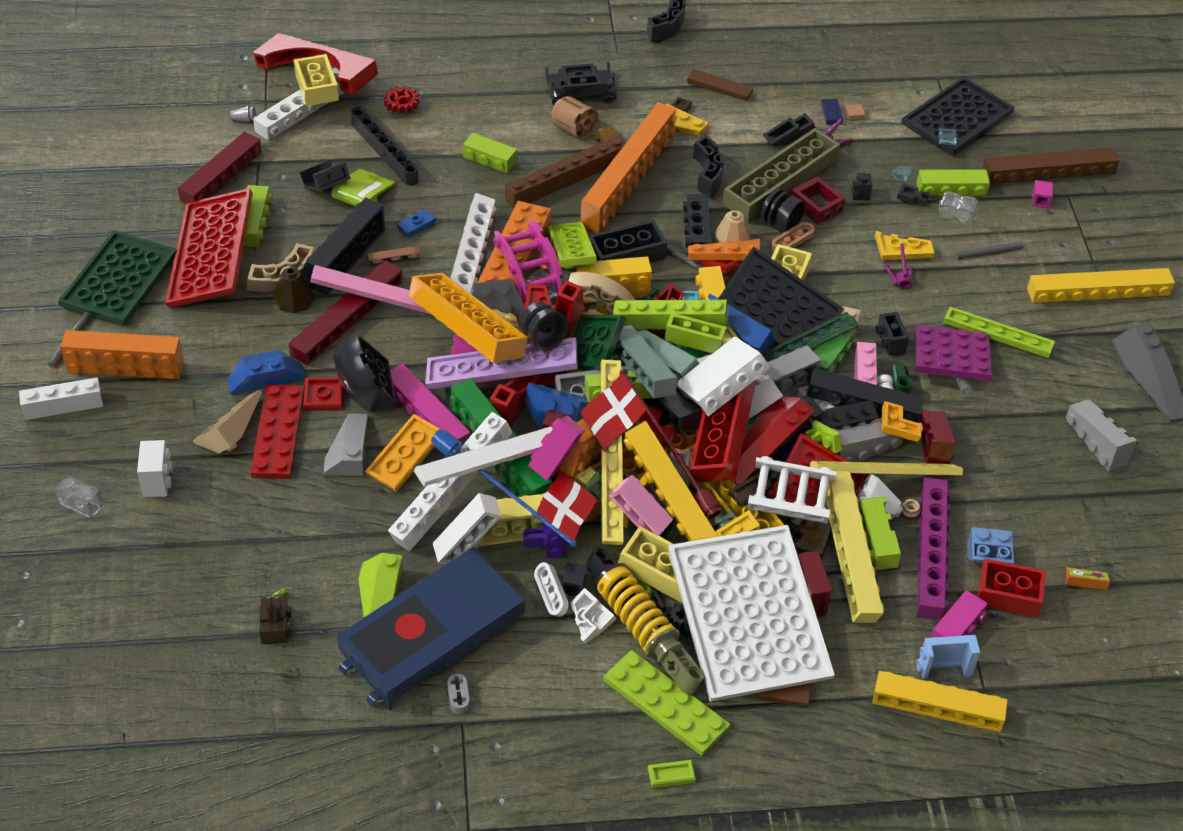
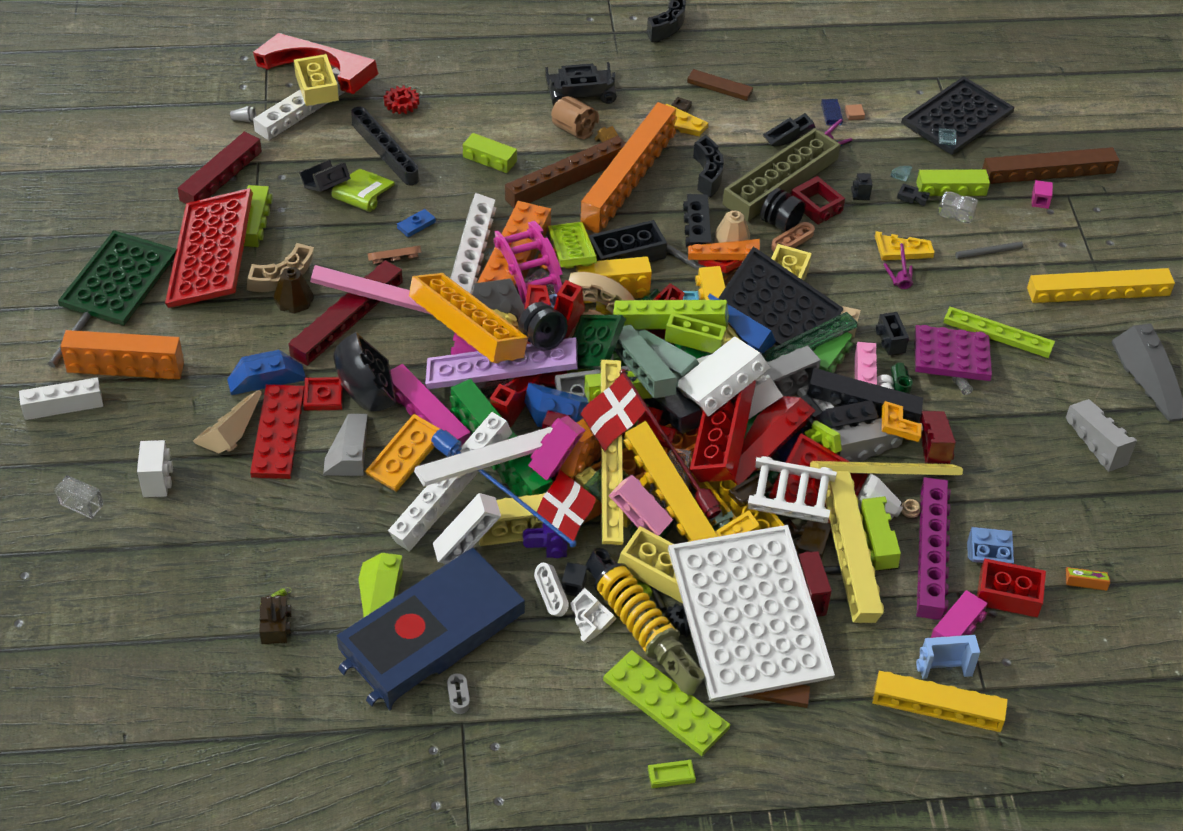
black brick [305,197,385,295] -> none

